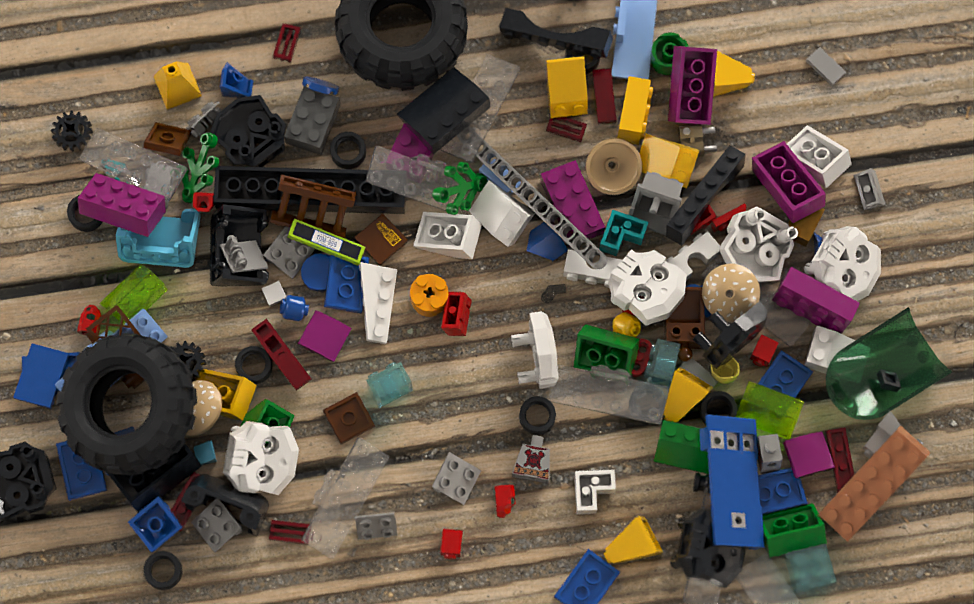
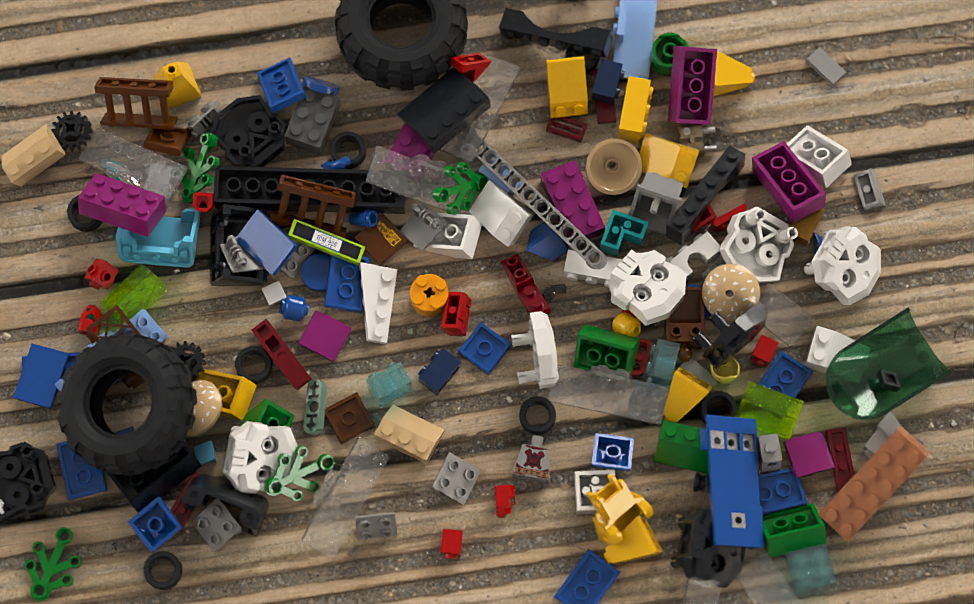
blue slope [220,62,253,98] -> none
dark red tile [269,520,311,545] -> none
dark red tile [273,23,301,63] -> none
magenta brick [772,267,860,334] -> none
none -> tan slope [1,124,66,187]
none -> green plant [24,527,82,602]
none -> red brick [84,258,119,290]
none -> reddish brown fence [94,77,178,130]
none -> tile [237,209,298,276]
none -> blue tile [257,57,307,113]
none -> plant [264,445,335,501]
none -> sand green beam [303,379,327,436]
none -> blue piece [321,156,351,169]
none -> blue cone [348,209,378,228]
none -> tan slope [374,405,445,465]
none -> light grey hinge [400,203,448,251]
none -> dark blue brick [418,348,461,396]
none -> red slope [450,53,491,82]
none -> blue tile [458,322,512,375]
none -> dark red slope [501,254,551,314]
none -> yellow piece [586,474,654,545]
none -> dark blue brick [591,58,625,104]
none -> blue slope [591,433,634,472]

